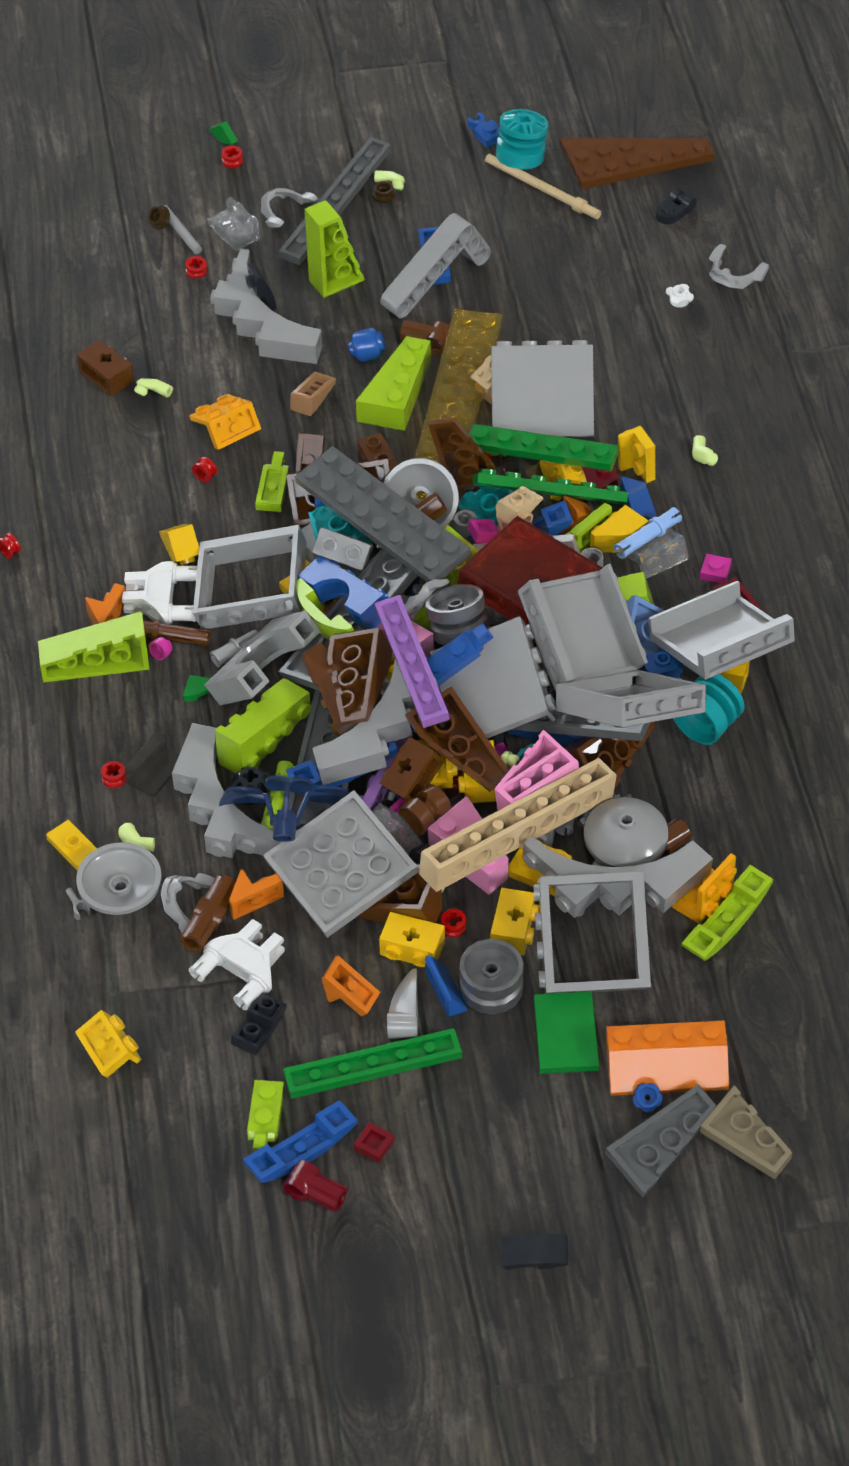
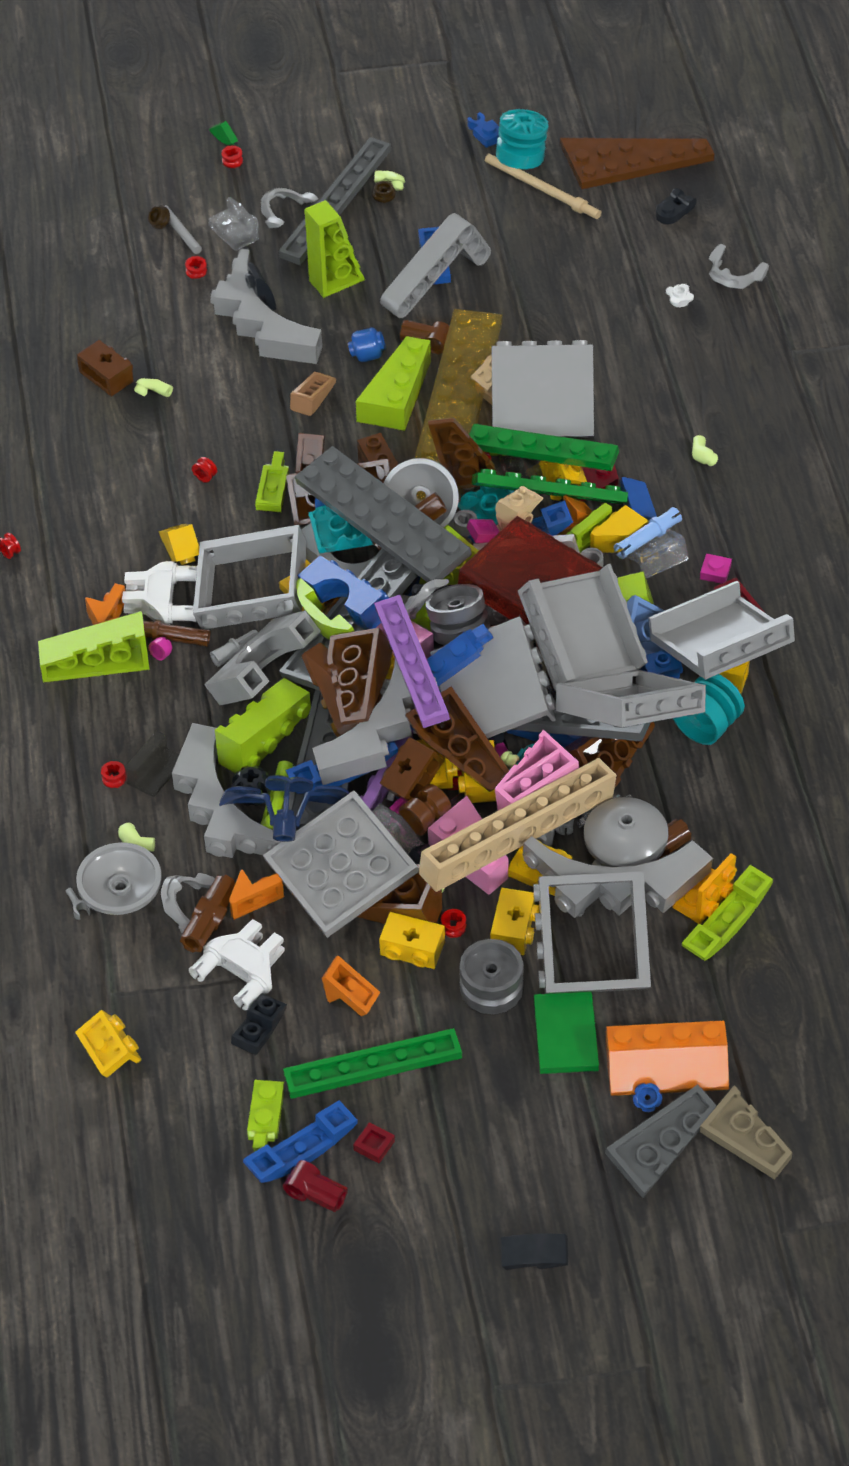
yellow plate [46,819,97,871] -> none
green tile [183,675,211,702] -> none
light orange bracket [189,394,261,450] -> none
light grey brick [312,528,374,570] -> none
light grey piece [387,968,418,1039] -> none
blue slope [425,955,467,1017] -> none
yellow bracket [618,426,655,483] -> none

